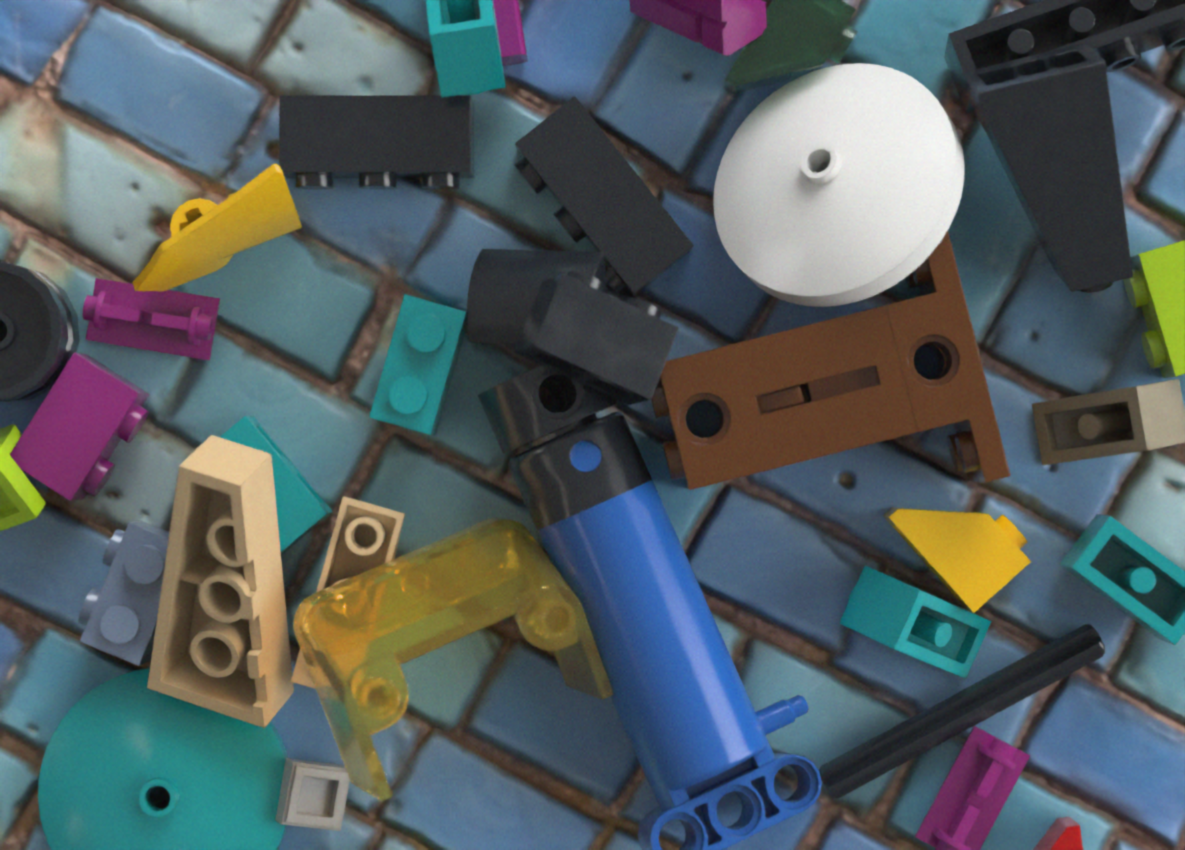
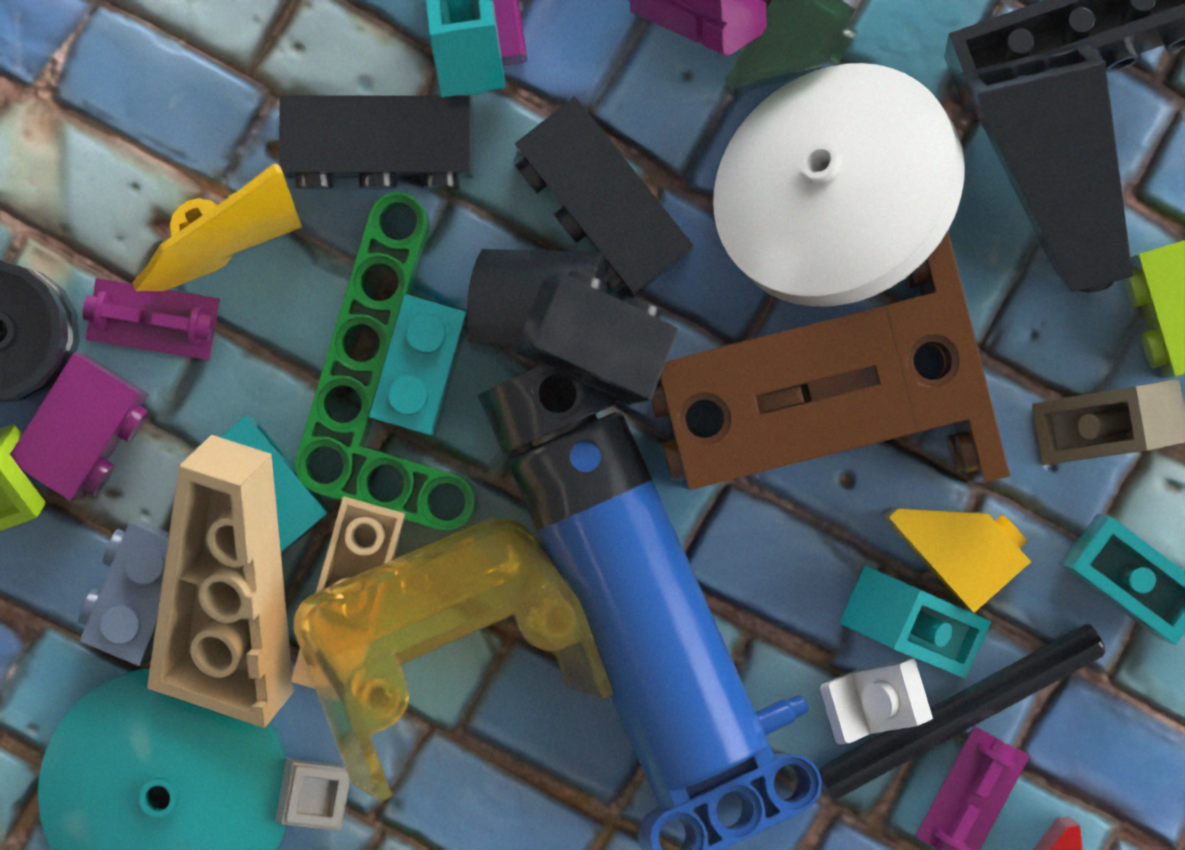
none -> green beam [295,192,478,531]
none -> white bracket [820,658,933,745]

